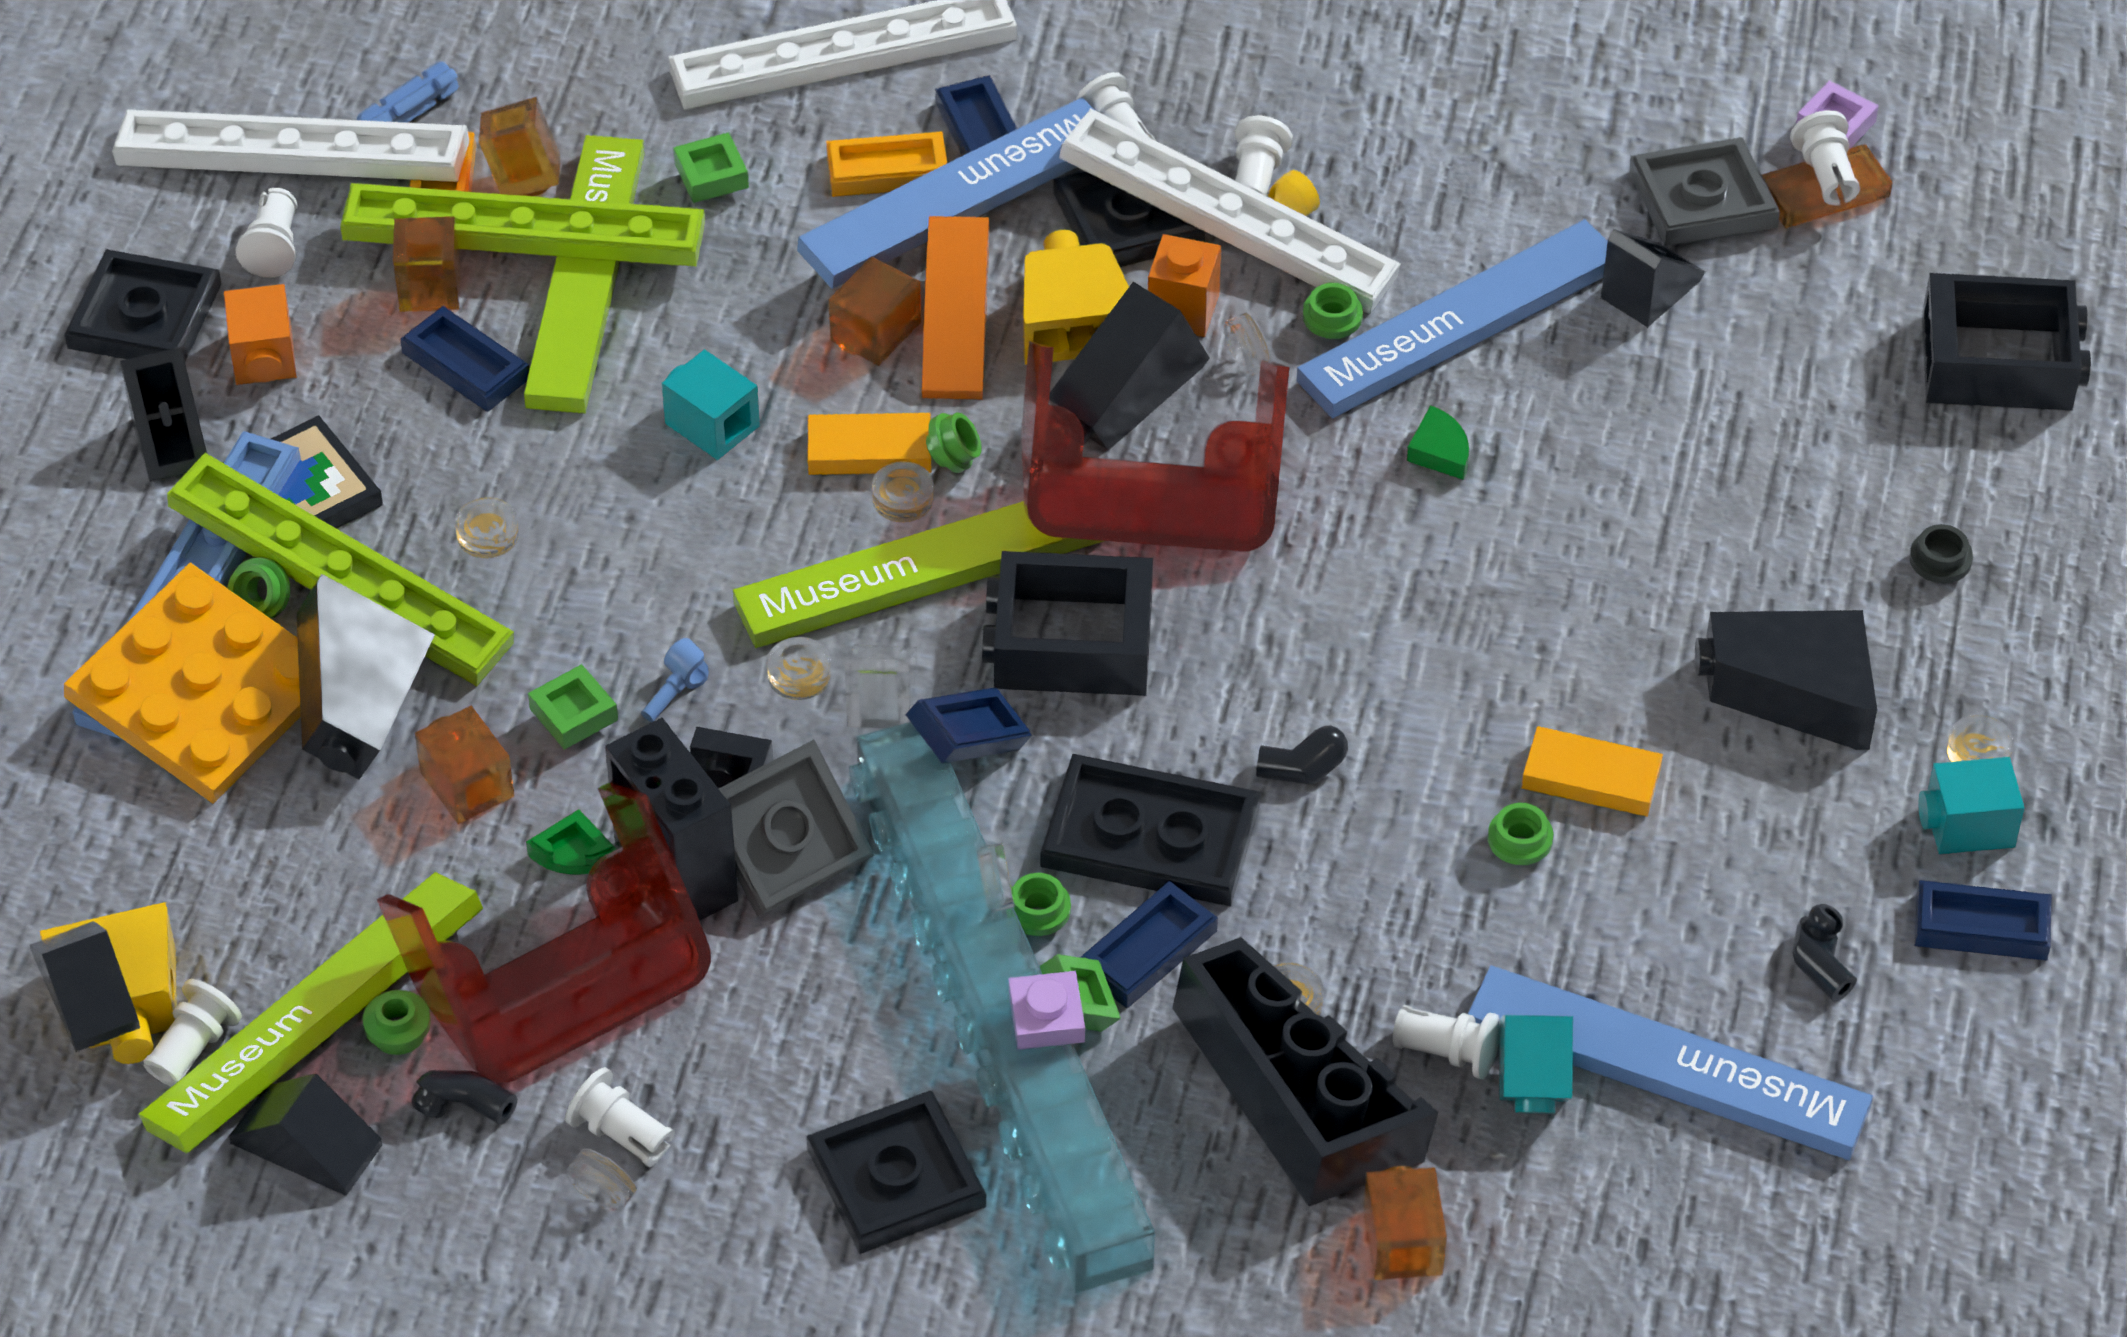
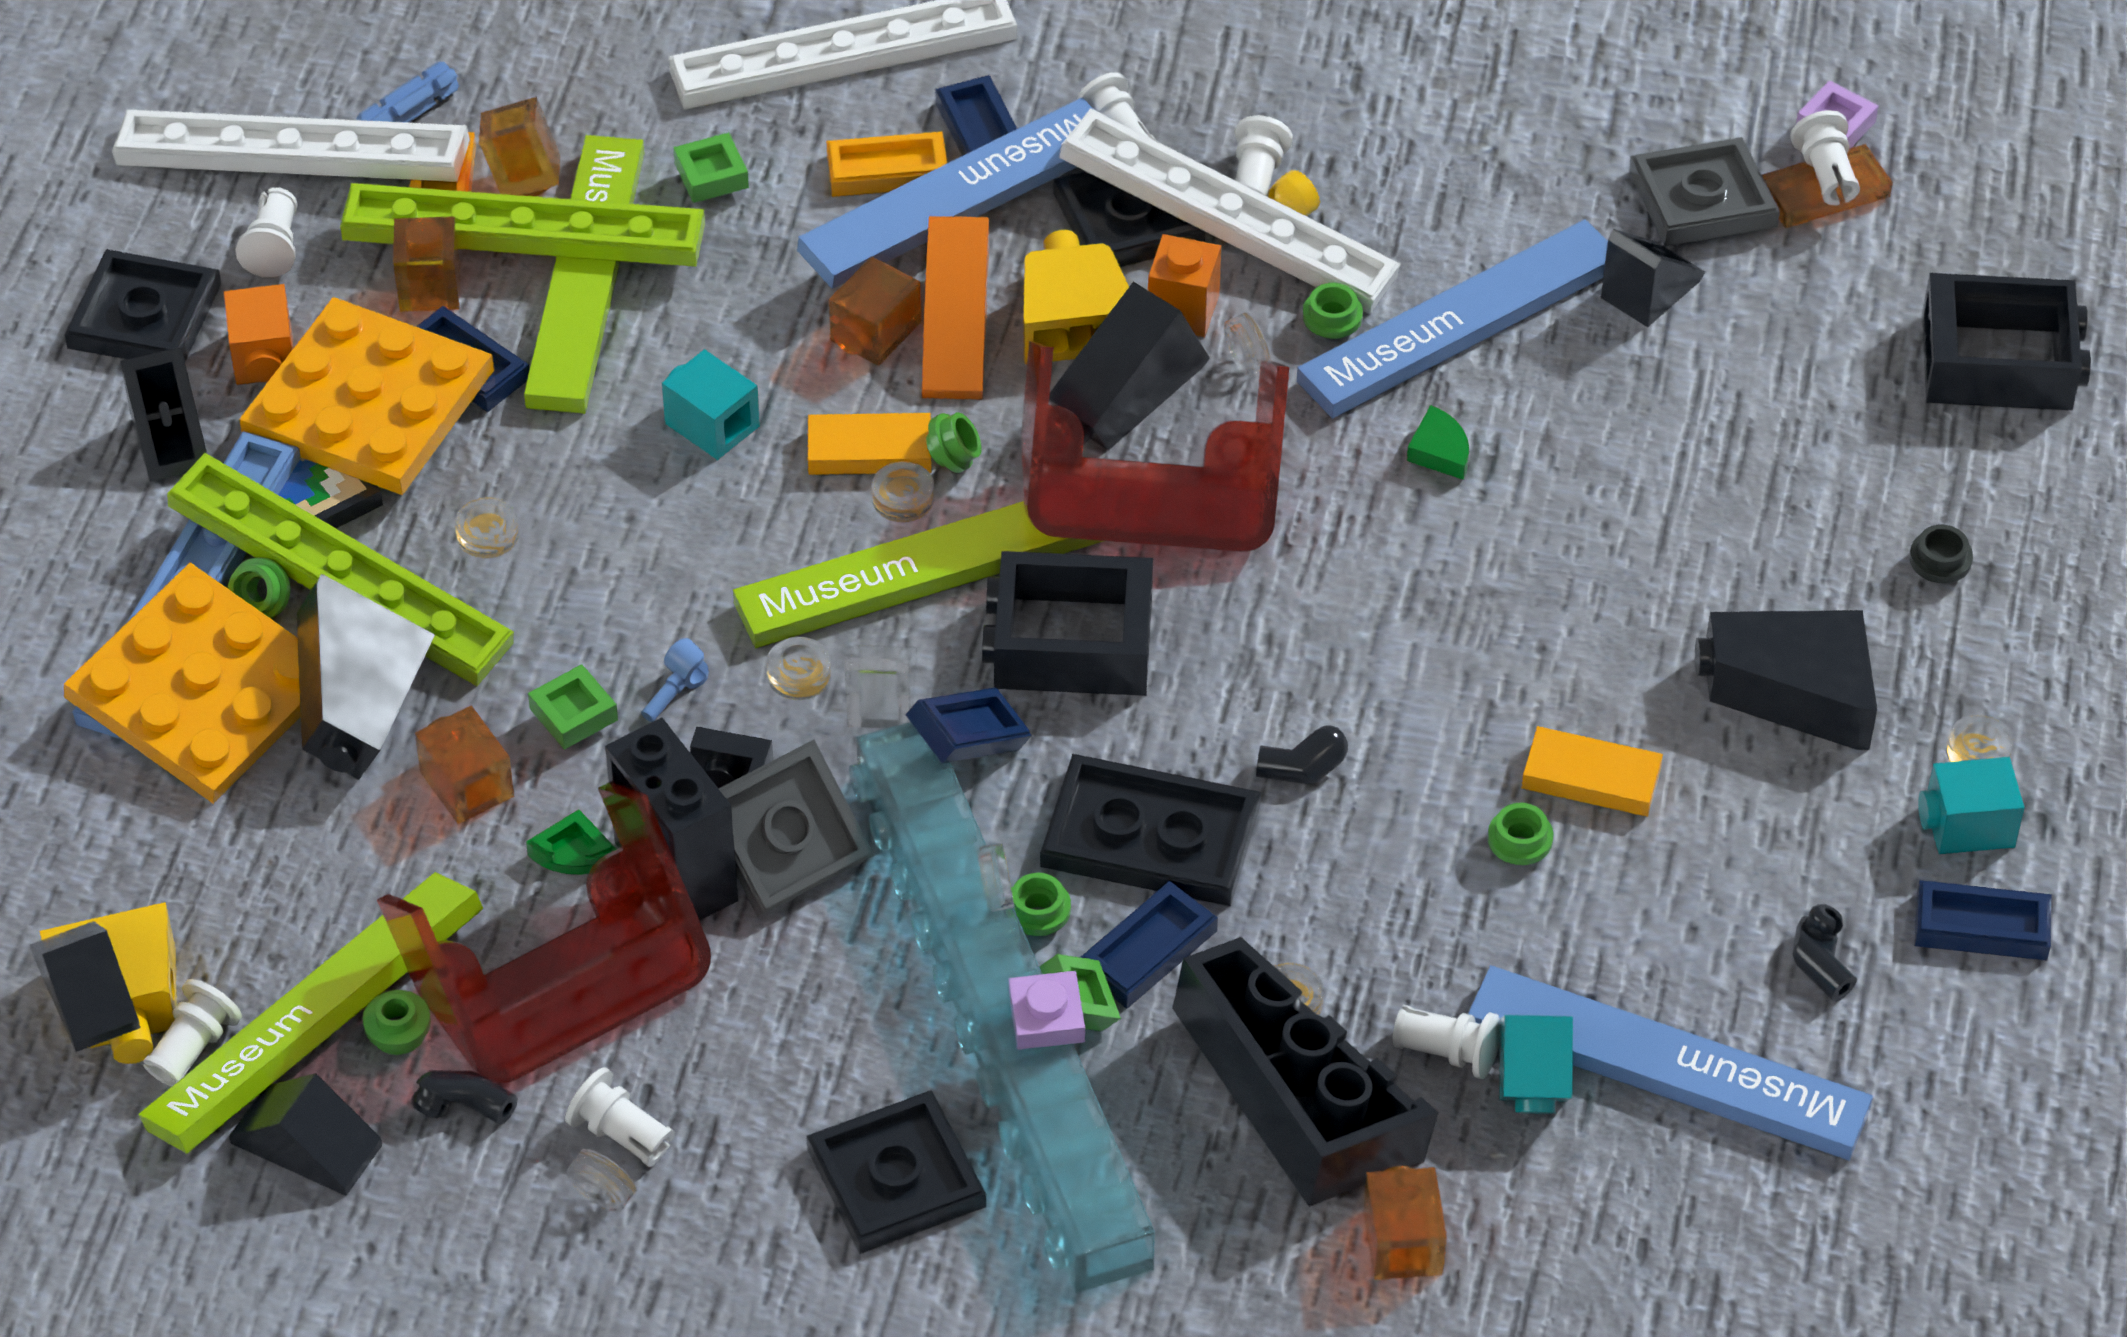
none -> light orange plate [239,297,494,495]

